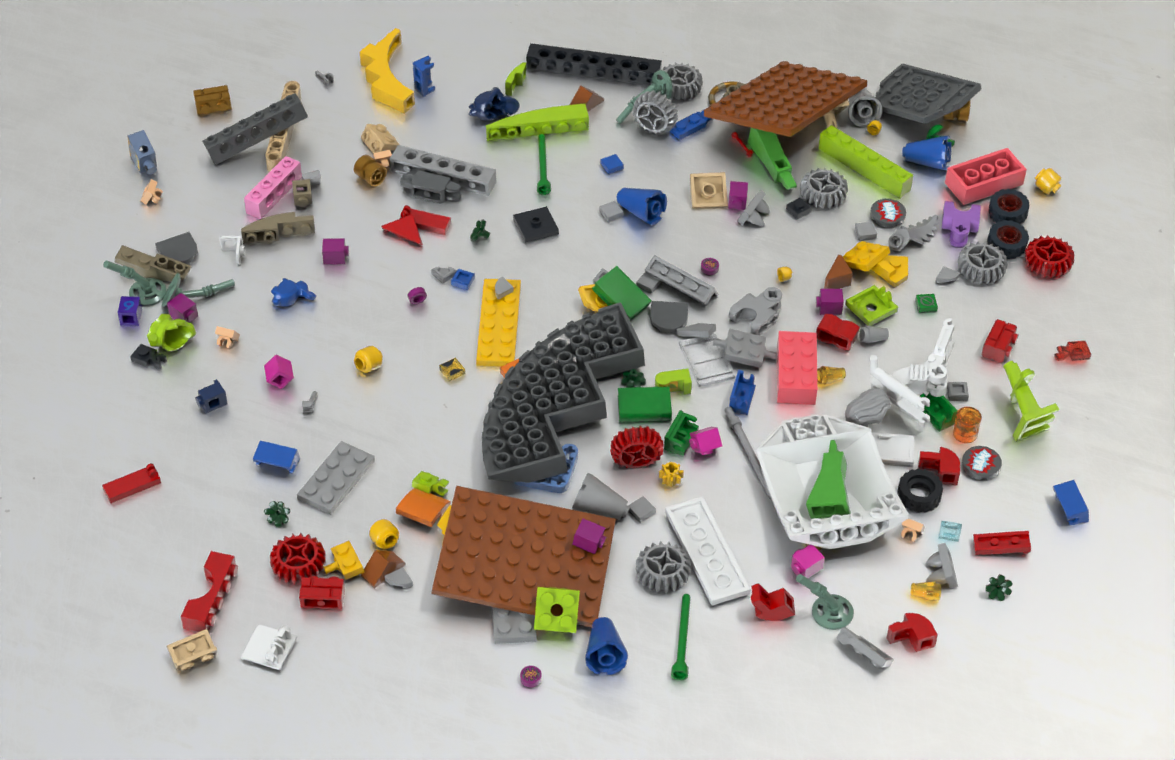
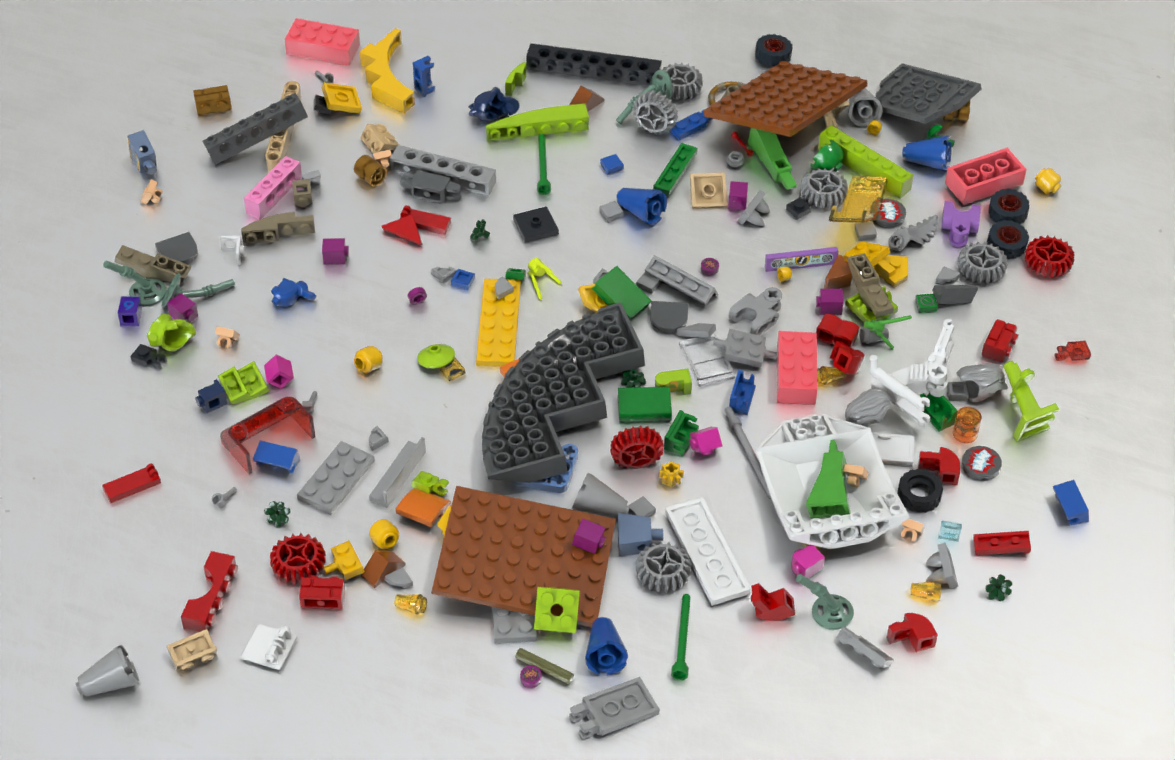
none -> light grey cone [75,645,139,697]
none -> light grey hand [212,487,237,508]
none -> lime slope [218,361,270,404]
none -> clear red windscreen [220,397,315,475]
none -> coral brick [285,18,360,66]
none -> black plate [313,95,331,114]
none -> yellow plate [321,82,362,113]
none -> light grey tile [369,426,389,451]
none -> light grey panel [369,437,426,508]
none -> clear yellow cone [394,594,427,615]
none -> lime dish [417,344,455,369]
none -> green tile [505,268,526,280]
none -> olive axle [515,648,574,684]
none -> neon yellow plant [528,258,562,300]
none -> light grey tile [569,677,660,740]
none -> sand blue torso [618,513,663,557]
none -> green plate [653,143,697,196]
none -> light grey plate [727,151,744,167]
none -> black wheel [755,34,793,67]
none -> tile [764,247,838,272]
none -> green cylinder [810,139,844,172]
none -> clear yellow windscreen [829,176,888,223]
none -> red brick [830,341,865,374]
none -> light nougat tile [843,464,869,487]
none -> dark tan slope [847,253,894,317]
none -> bright green plant [864,315,912,349]
none -> dark grey panel [932,285,978,304]
none -> light grey hair [956,363,1008,402]

